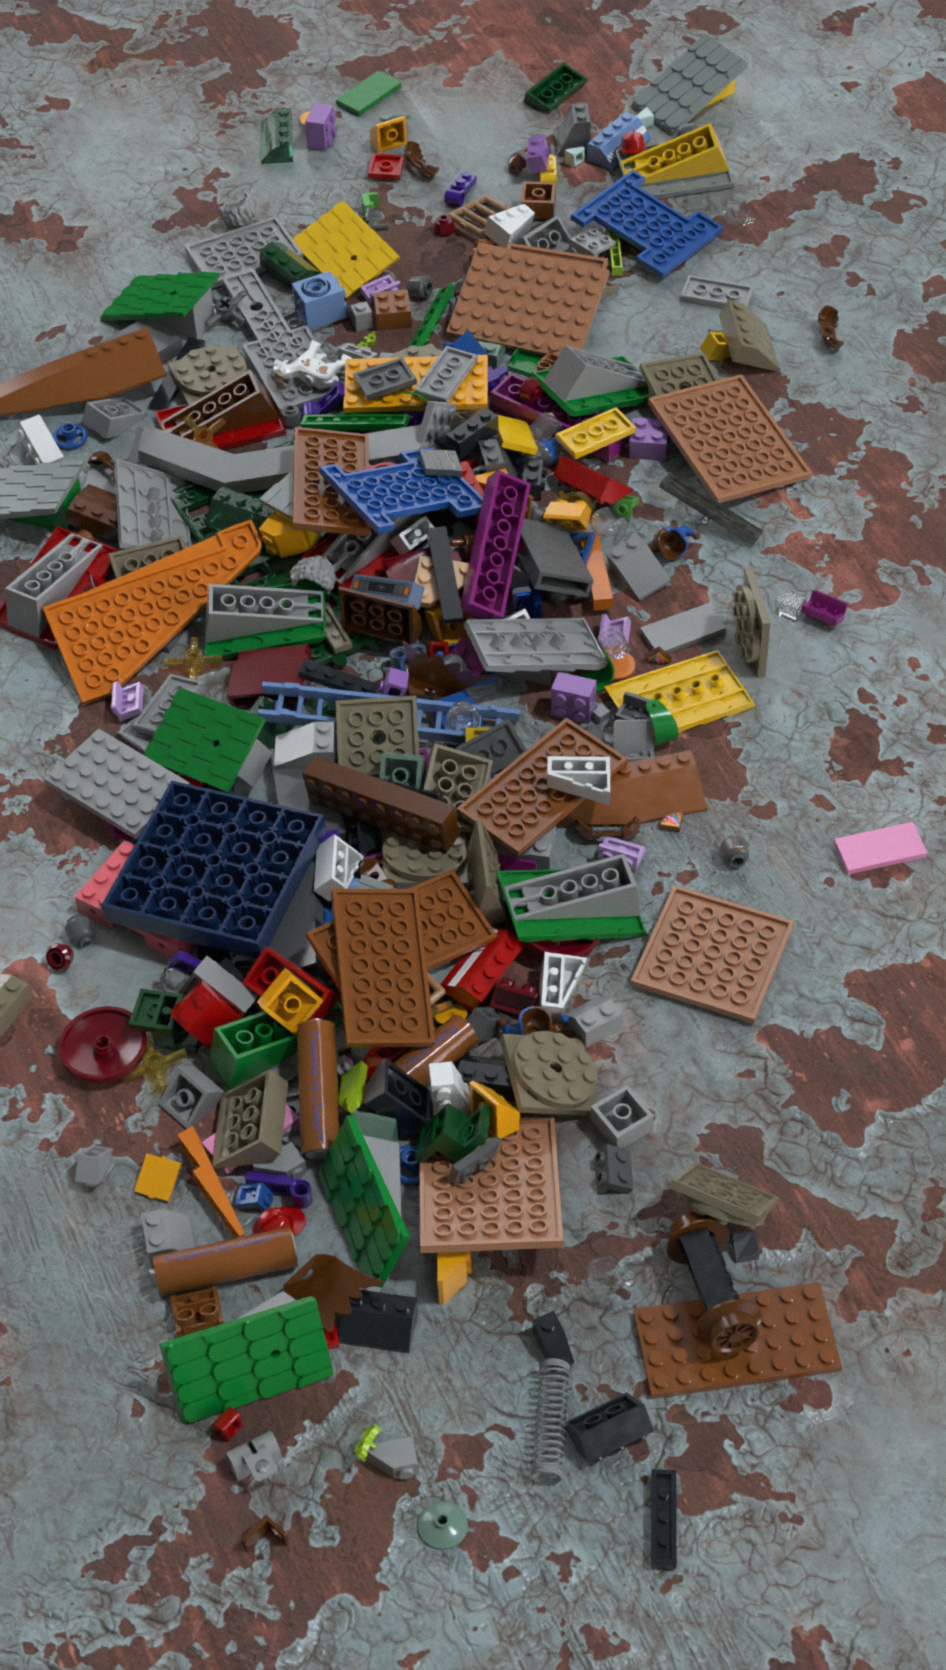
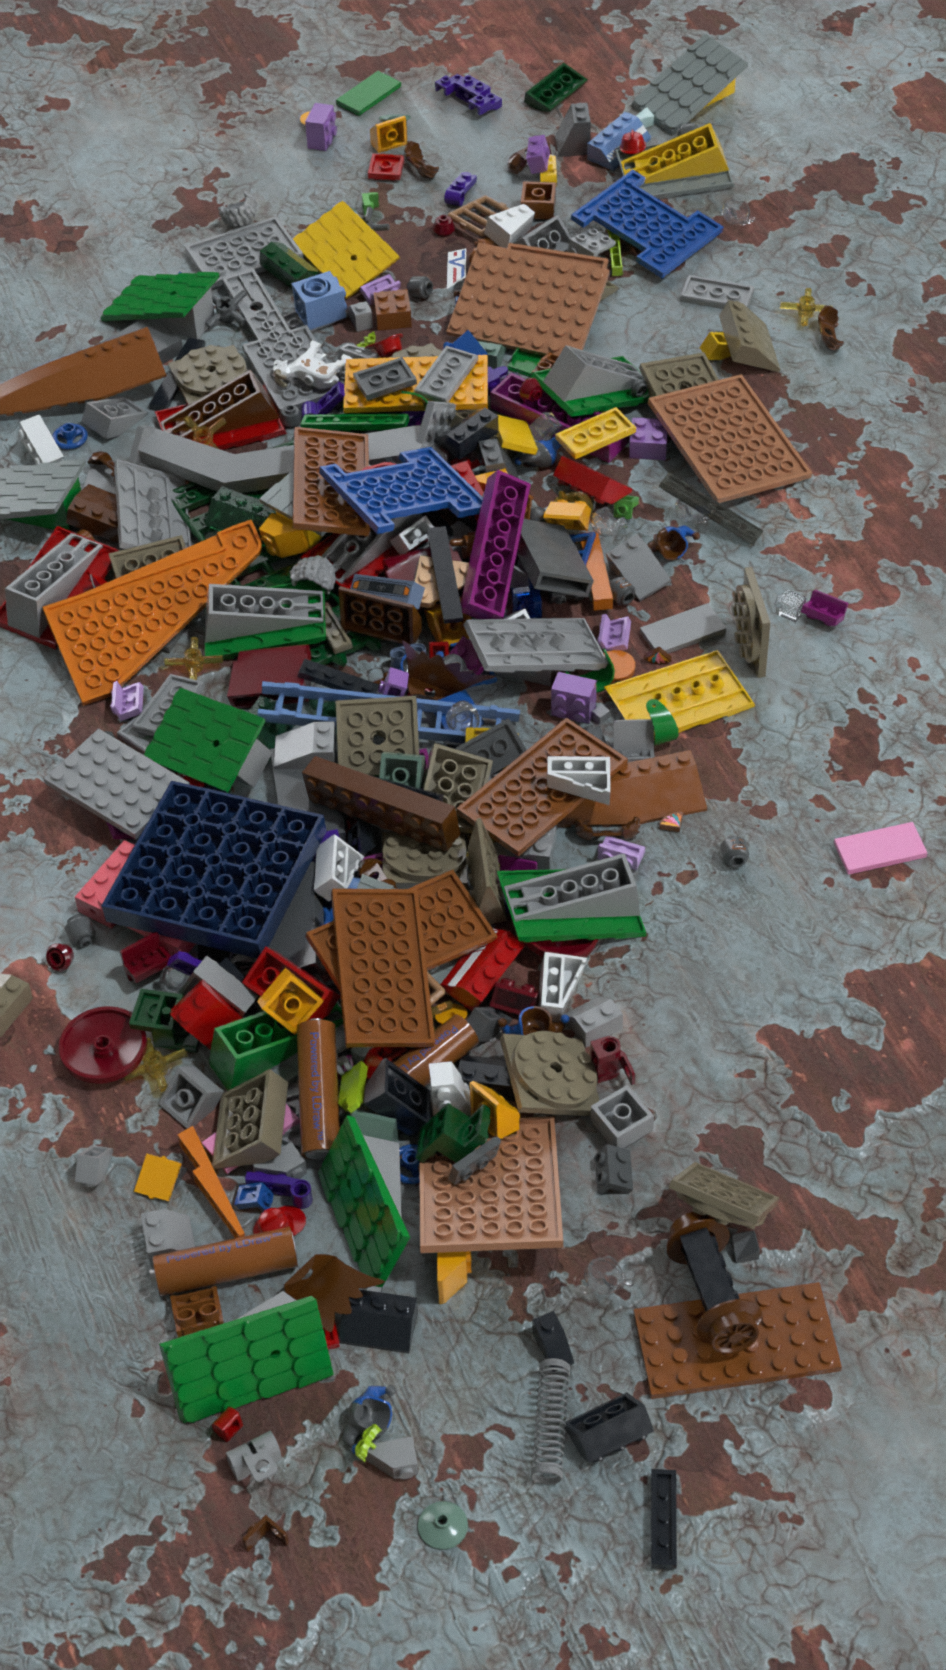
clear green slope [261,107,294,164] -> none
green plate [408,283,455,347] -> none
tile [418,449,463,477] -> none
black brick [523,459,547,501] -> none
light aqua slope [565,147,584,168] -> none
clear brick [598,626,631,661] -> none
dark grey bracket [615,692,656,720] -> none
nougat plate [630,885,795,1024] -> none
none -> dark red bracket [120,932,171,983]
none -> dark grey piece [342,1385,396,1454]
none -> red piece [364,334,403,358]
none -> dark purple bracket [435,74,502,115]
none -> white sticker [447,248,466,289]
none -> dark red piece [590,1036,635,1085]
none -> dark grey head [610,577,636,605]
none -> dark grey plate [630,379,648,397]
none -> clear yellow bar [780,288,833,326]

